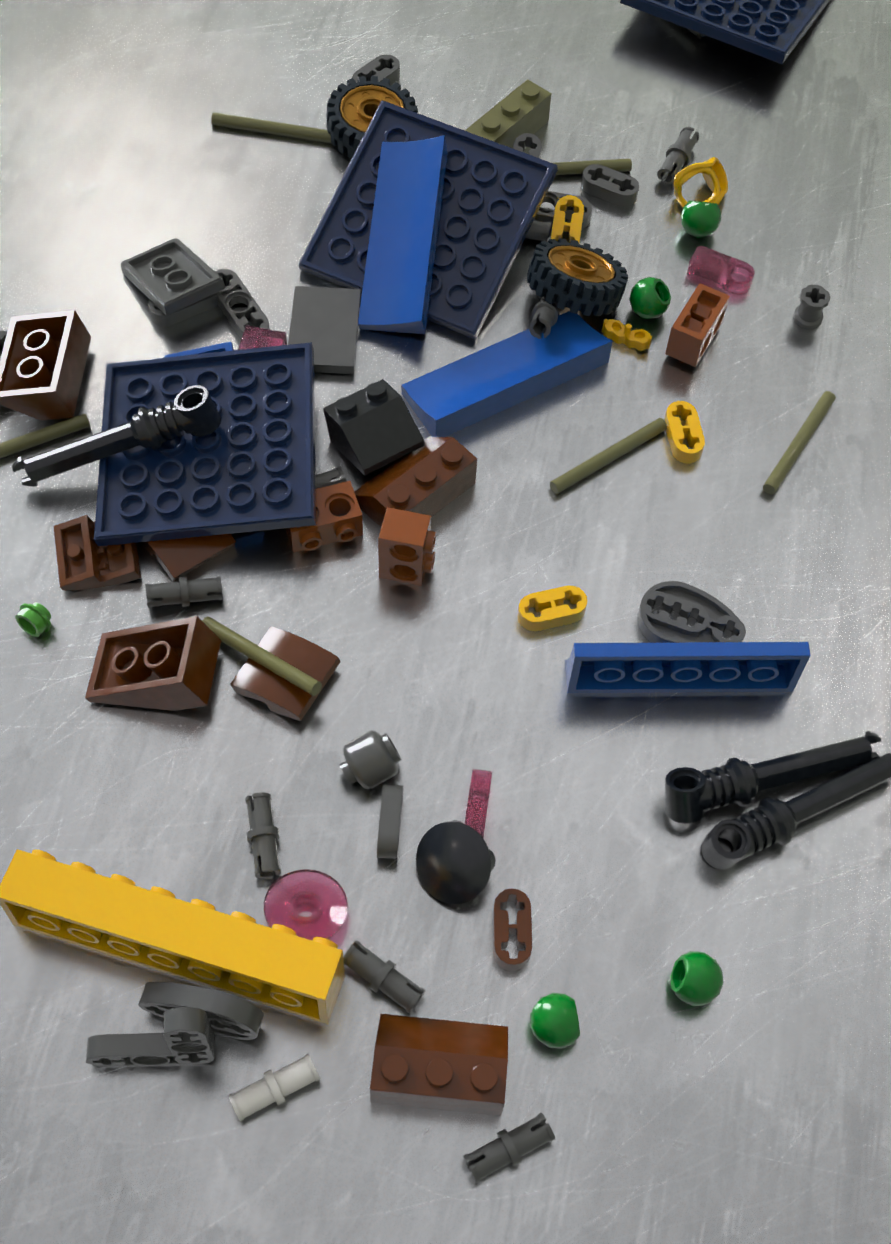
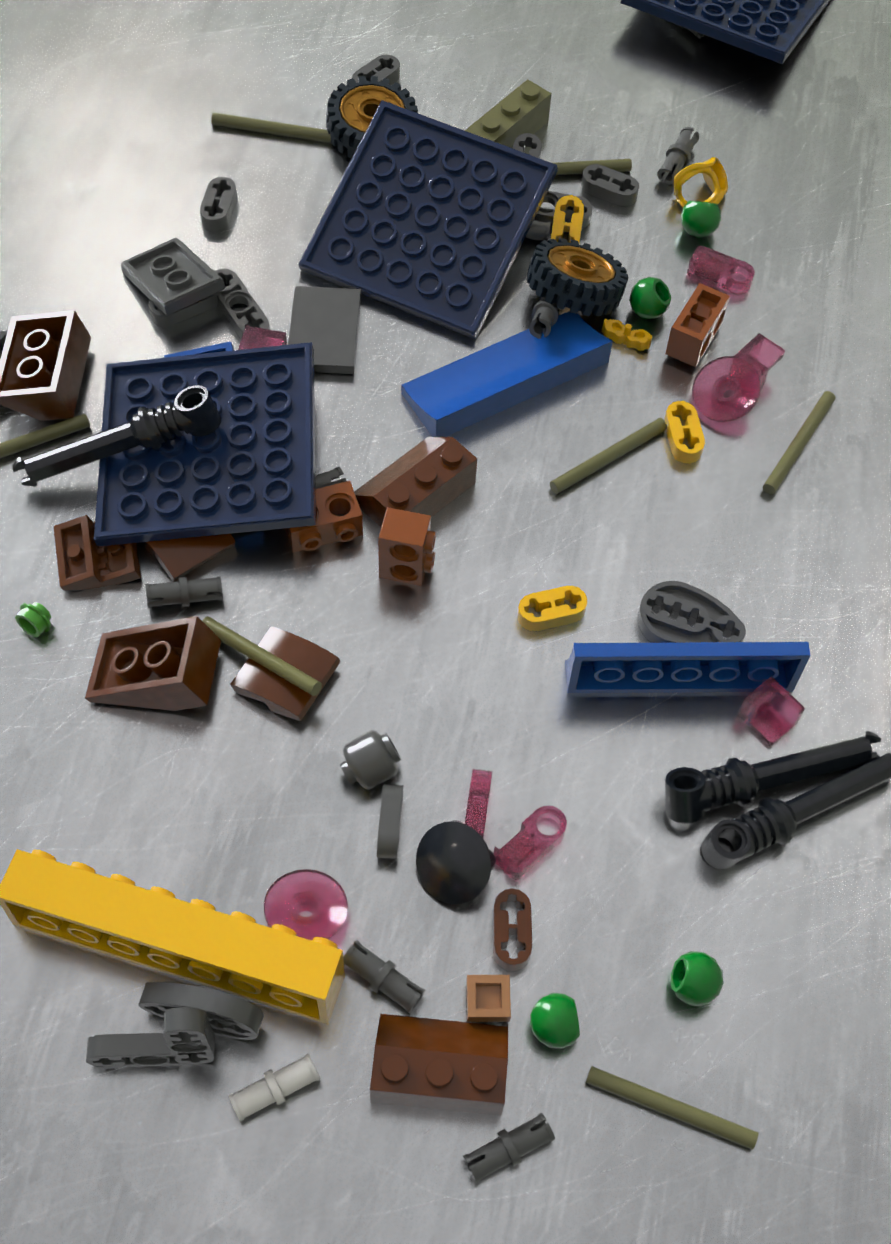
dark grey pin [245,792,281,879] -> none
black slope [323,379,425,476] -> none
blue arch [358,135,448,334] -> none
dark grey bush [793,285,830,329] -> none
none -> dark grey beam [199,177,237,232]
none -> medium nougat plate [466,975,511,1022]
none -> clear pink piece [493,806,567,880]
none -> olive bar [586,1066,759,1150]
none -> clear pink dish [692,356,761,422]
none -> clear pink panel [728,333,785,395]
none -> clear pink panel [737,676,805,746]

